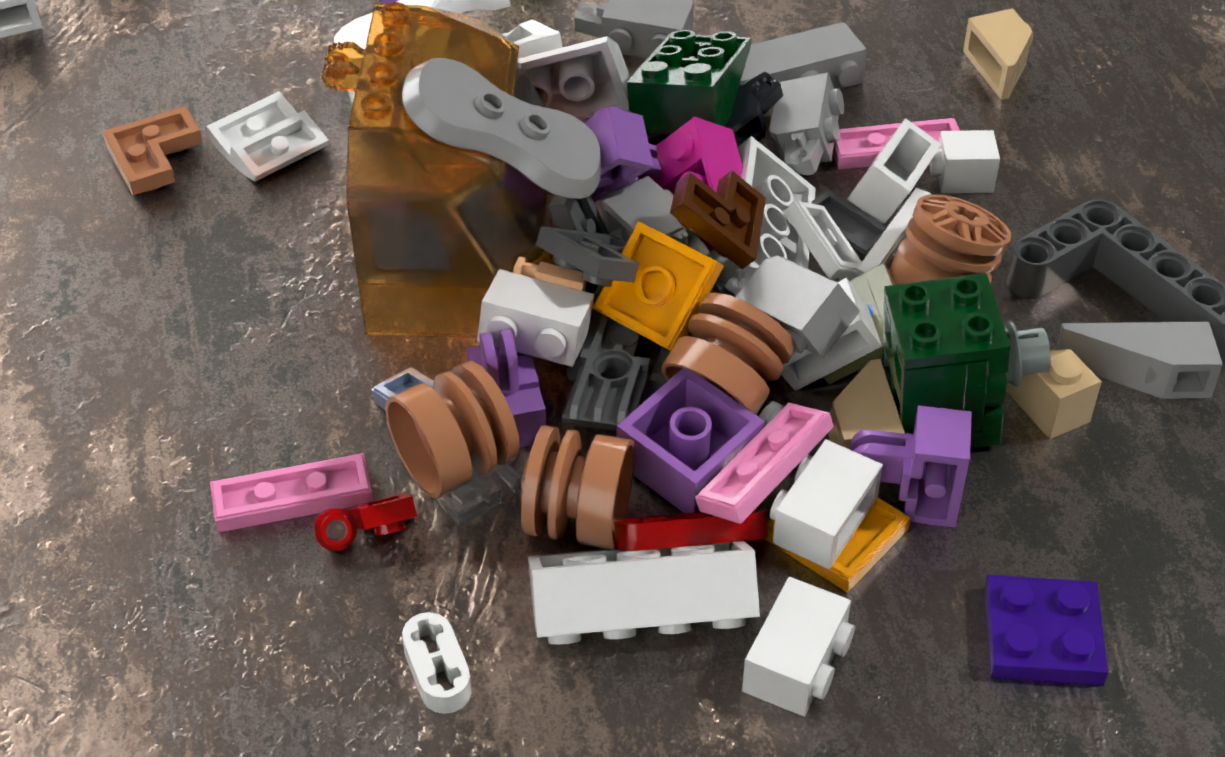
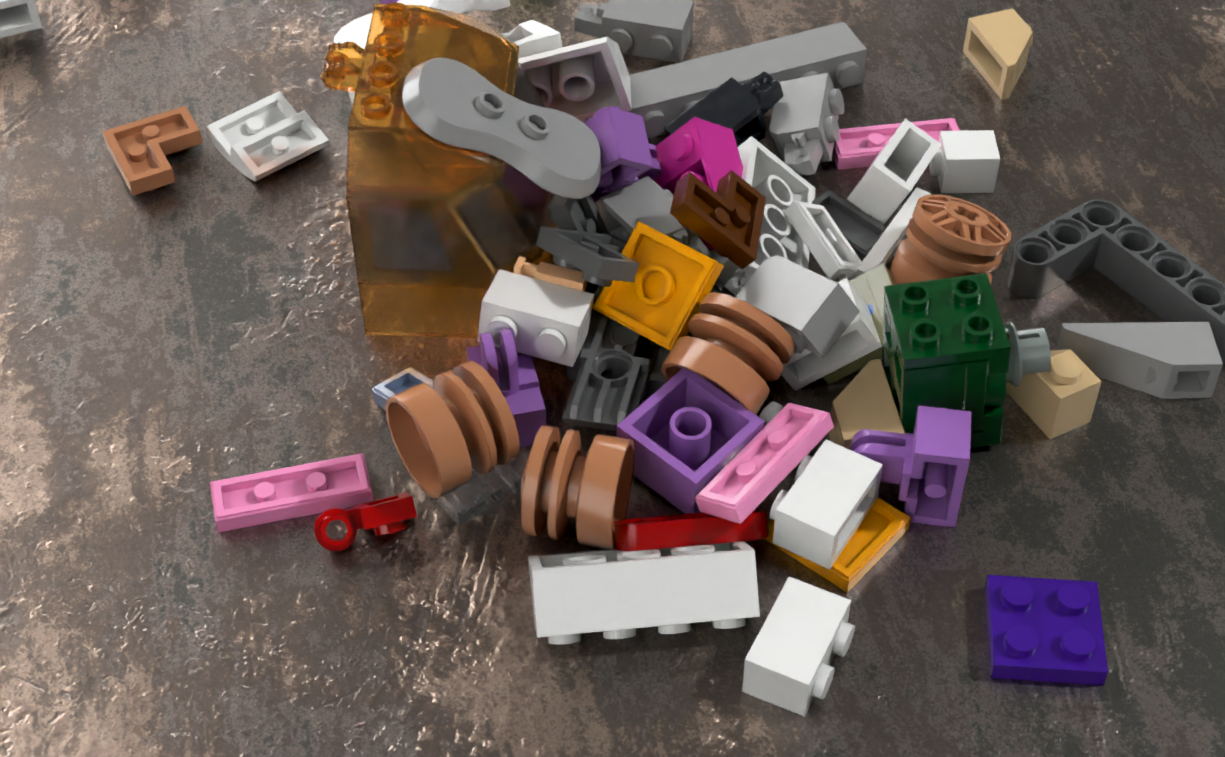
white beam [402,612,472,714] -> none
dark green slope [627,30,752,135] -> none

